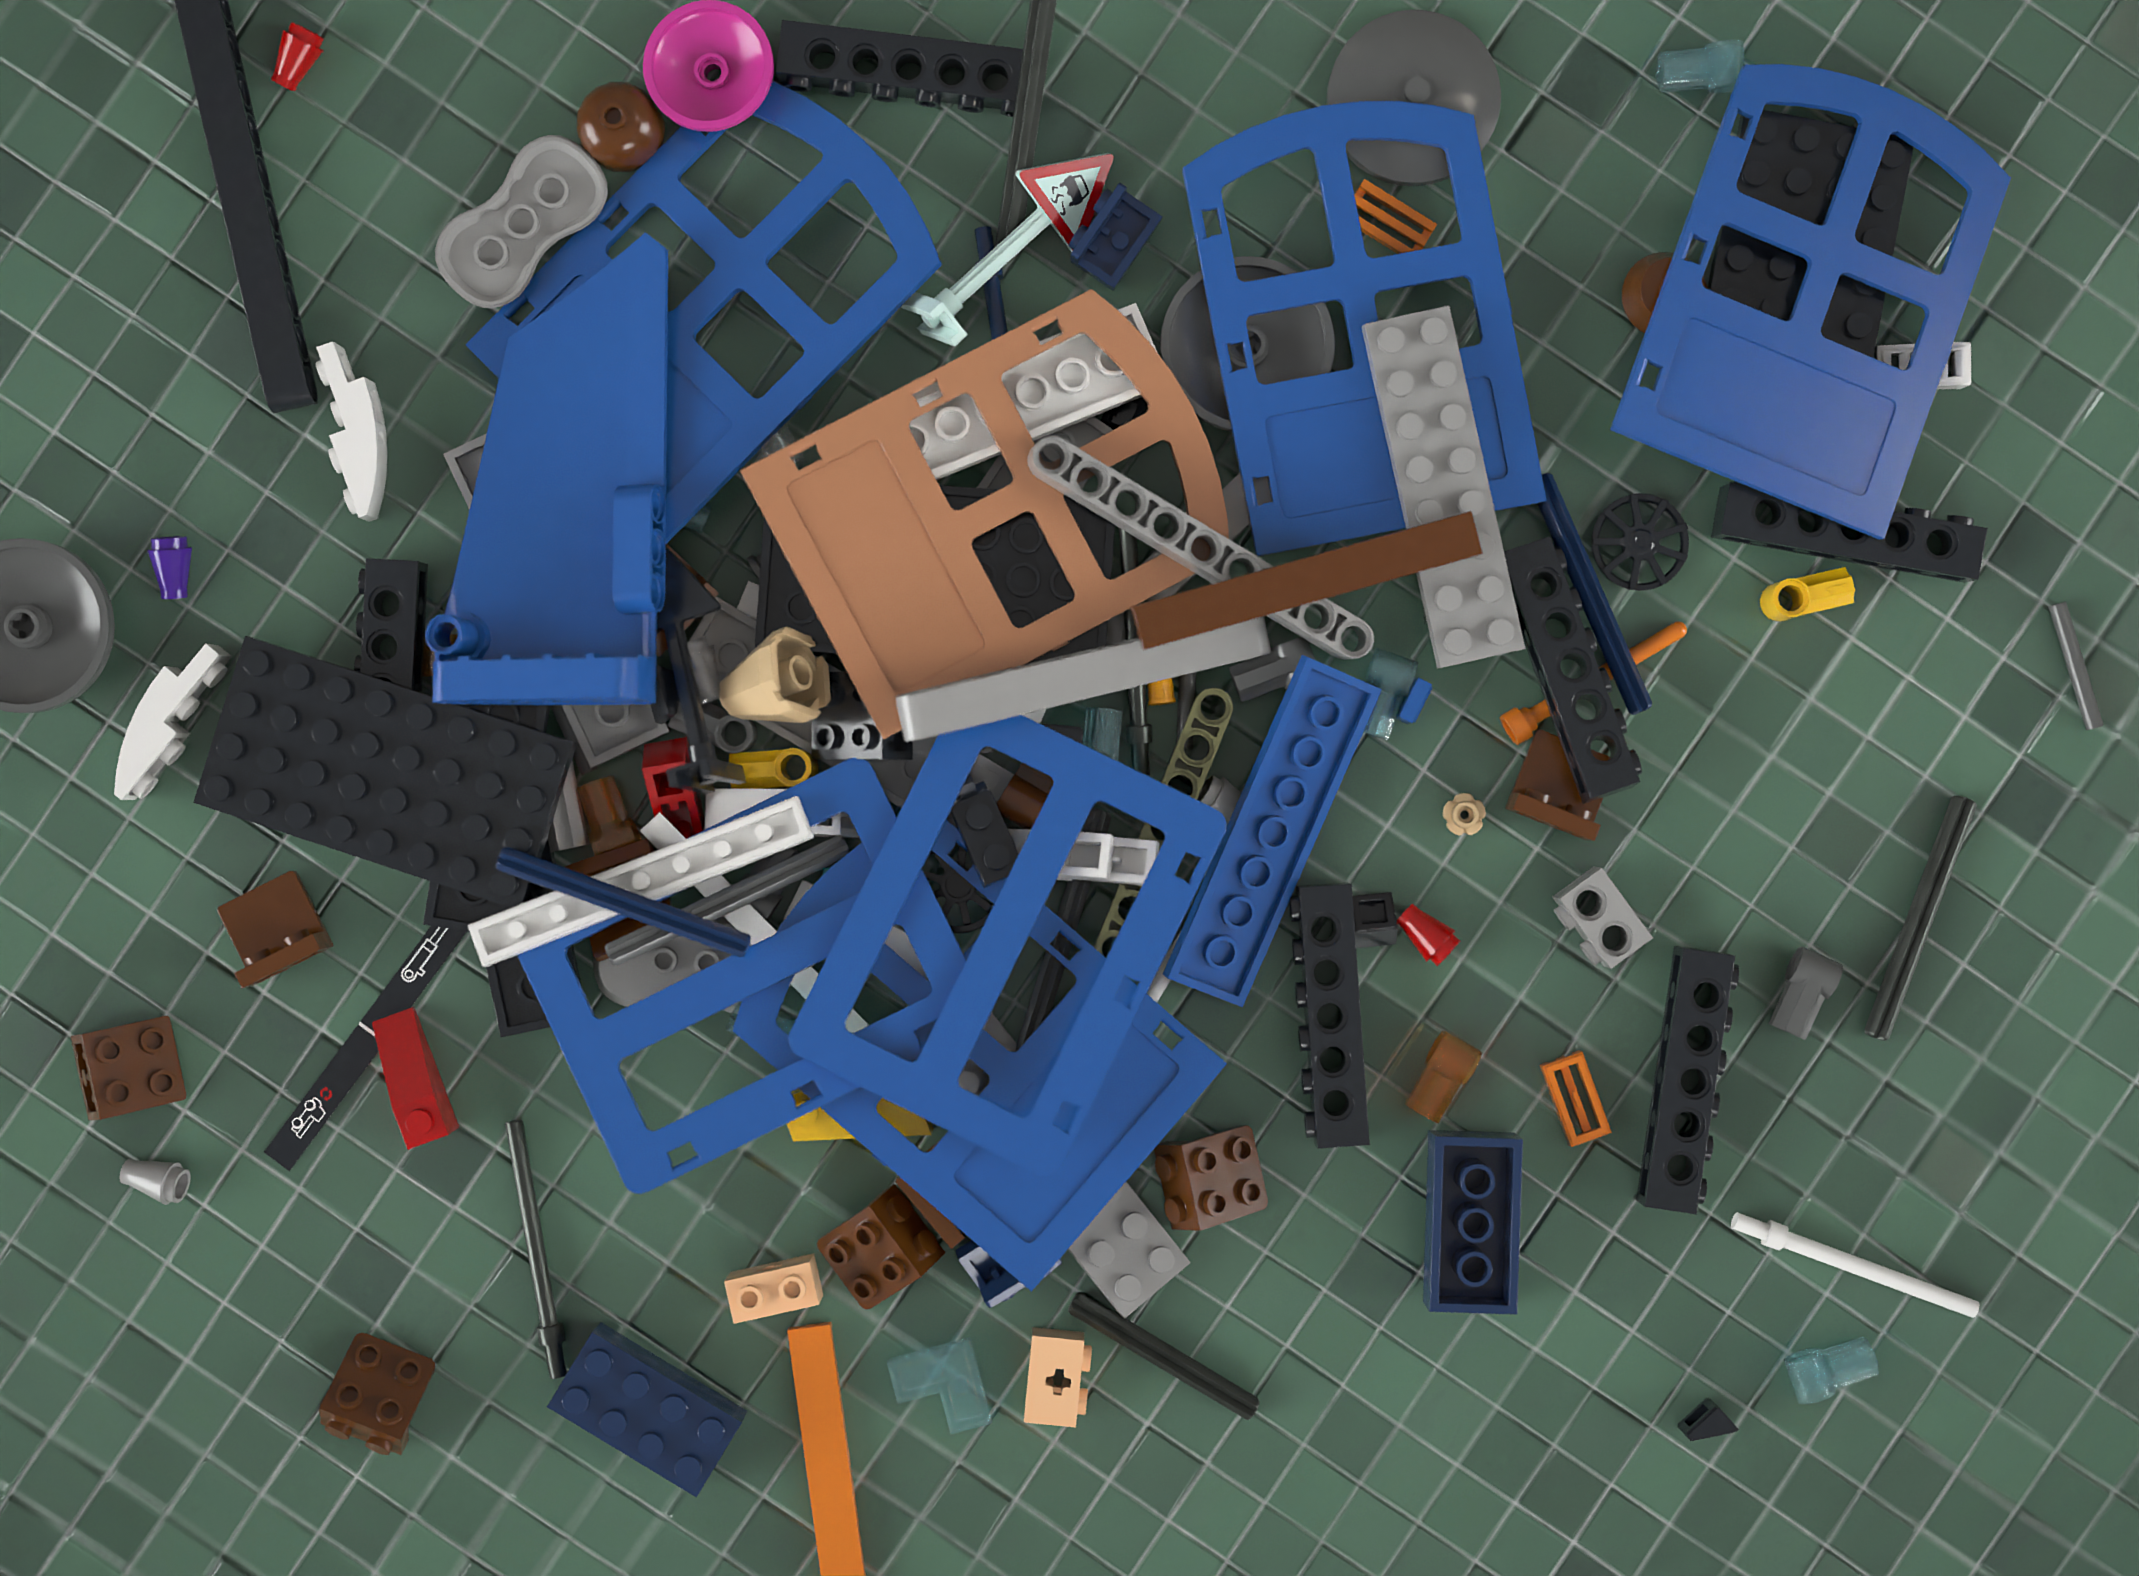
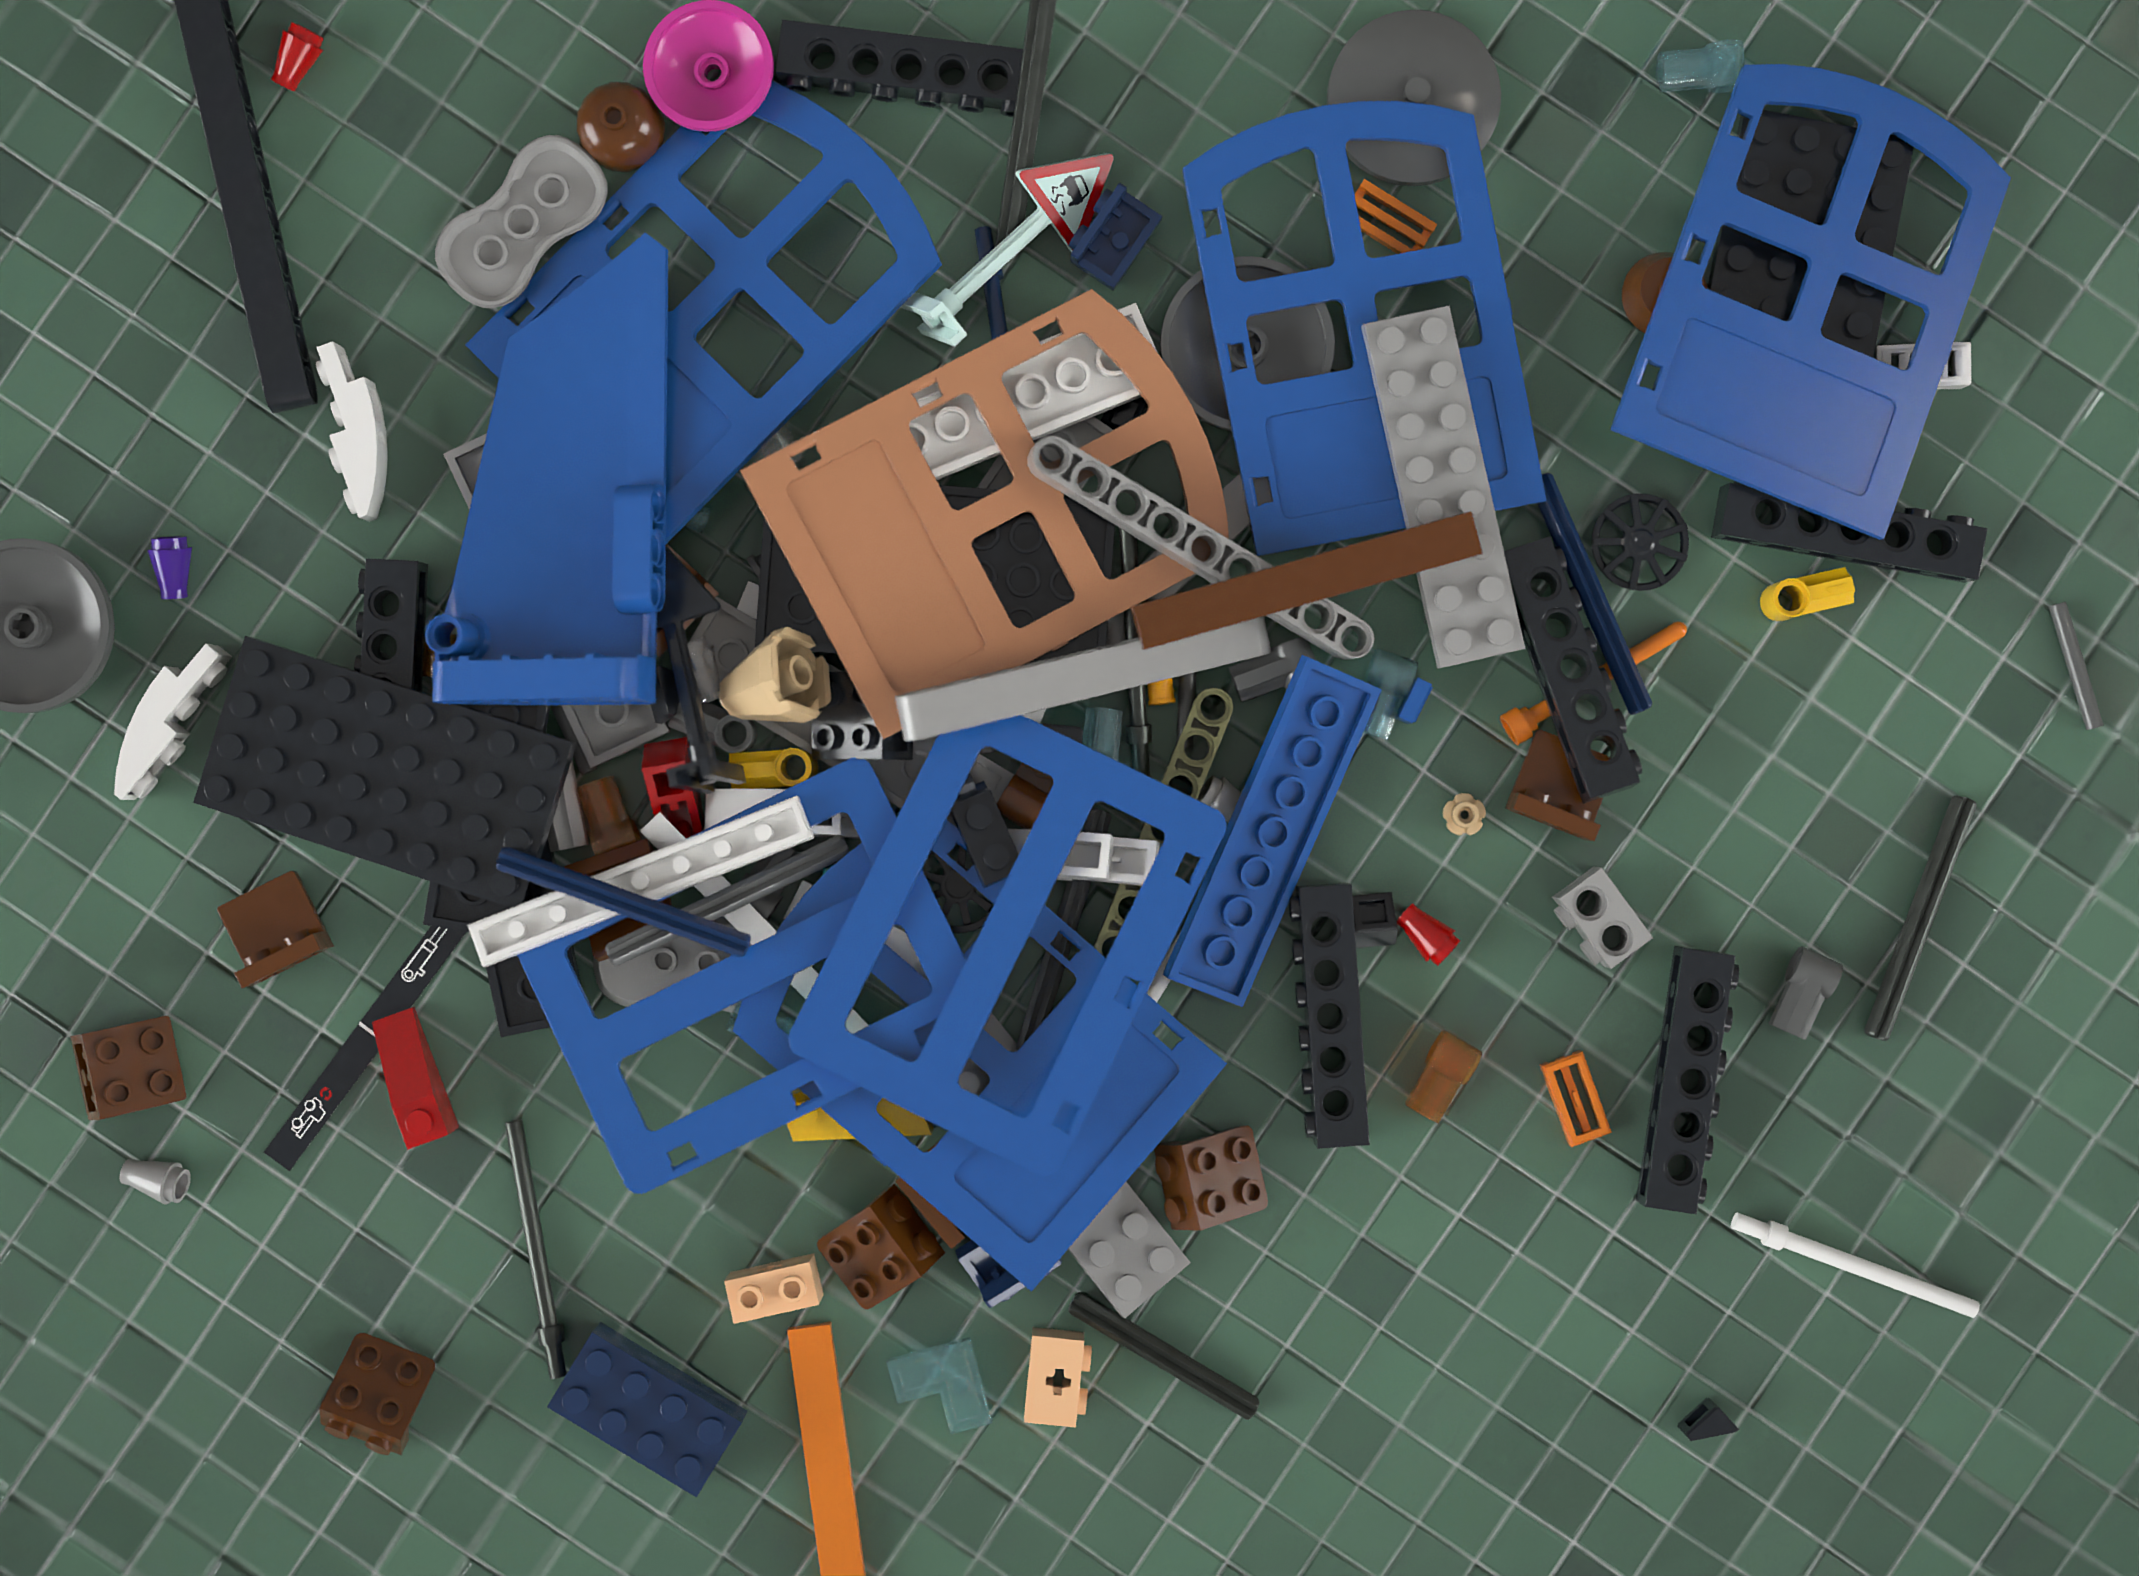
dark blue brick [1423,1130,1523,1315] -> none
clear light blue piece [1784,1337,1879,1404] -> none

